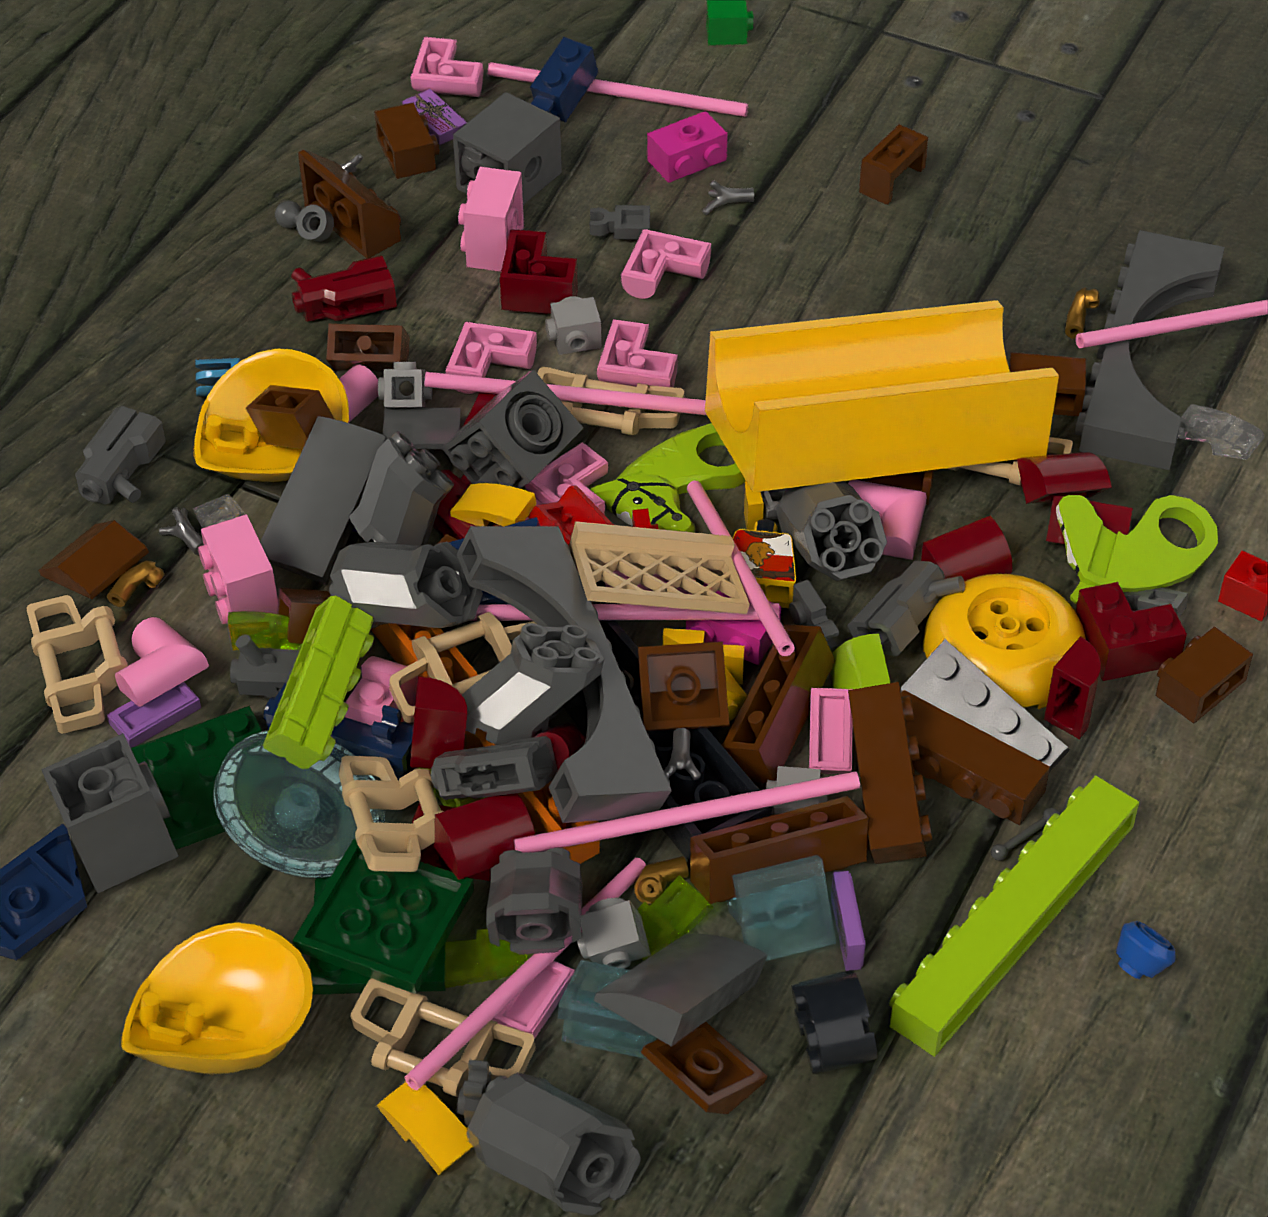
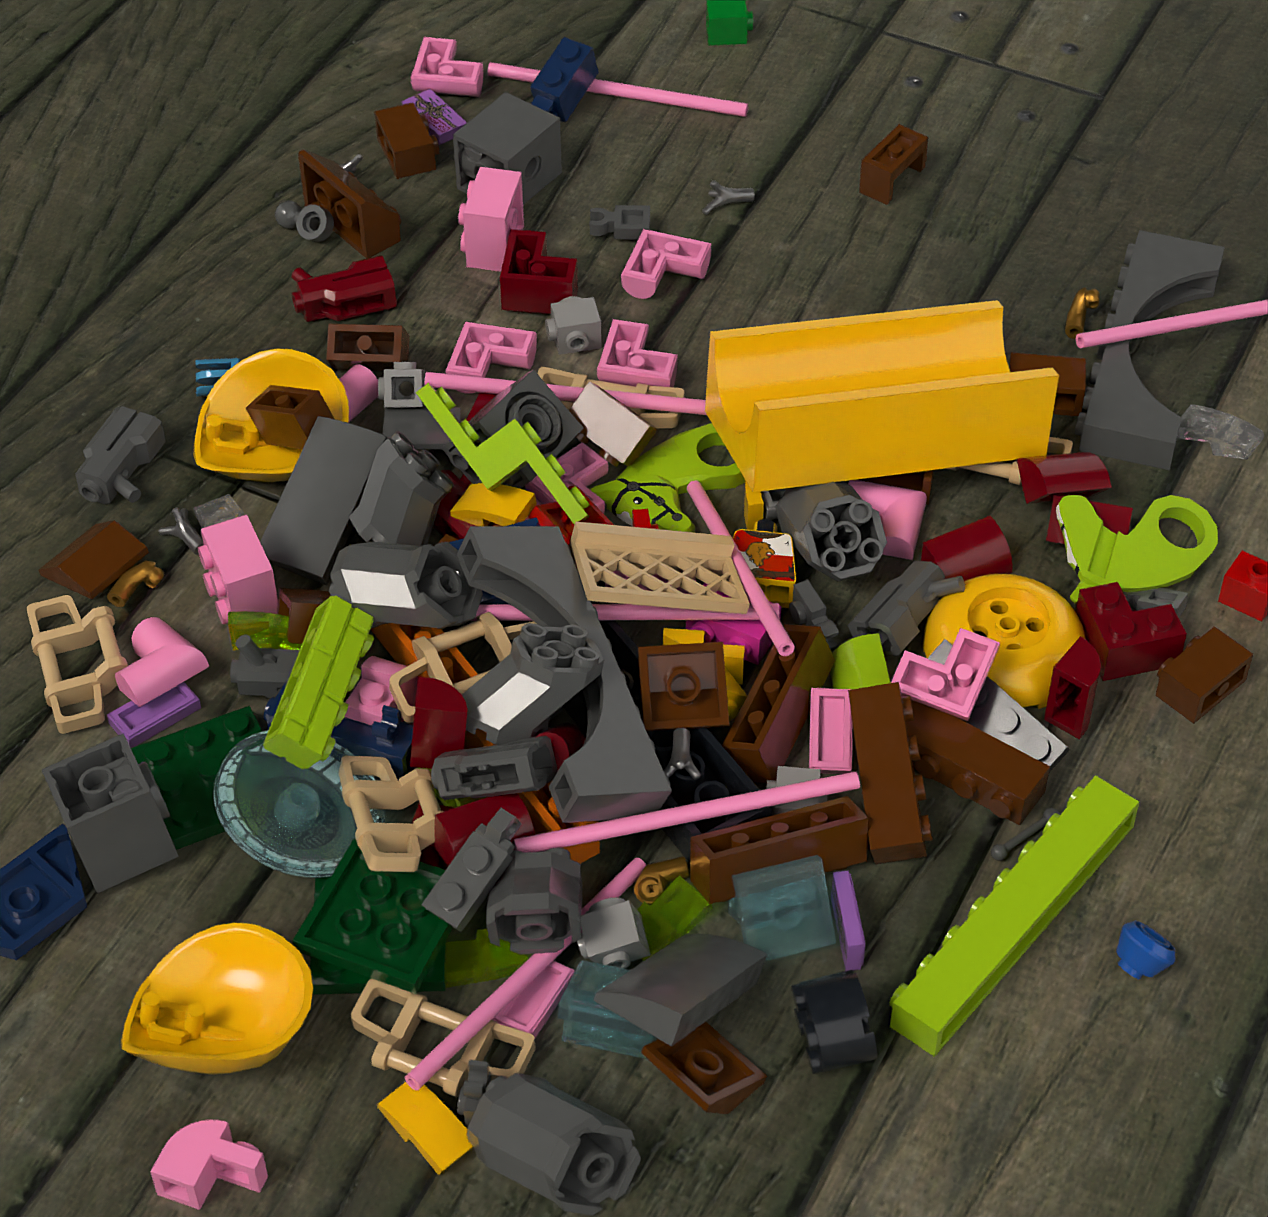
dark pink brick [647,111,727,183] -> none
none -> bright pink brick [150,1120,268,1210]
none -> lime bracket [415,383,590,525]
none -> dark grey hinge [422,808,522,932]
none -> brick [569,381,658,467]
none -> bright pink brick [891,628,1000,721]

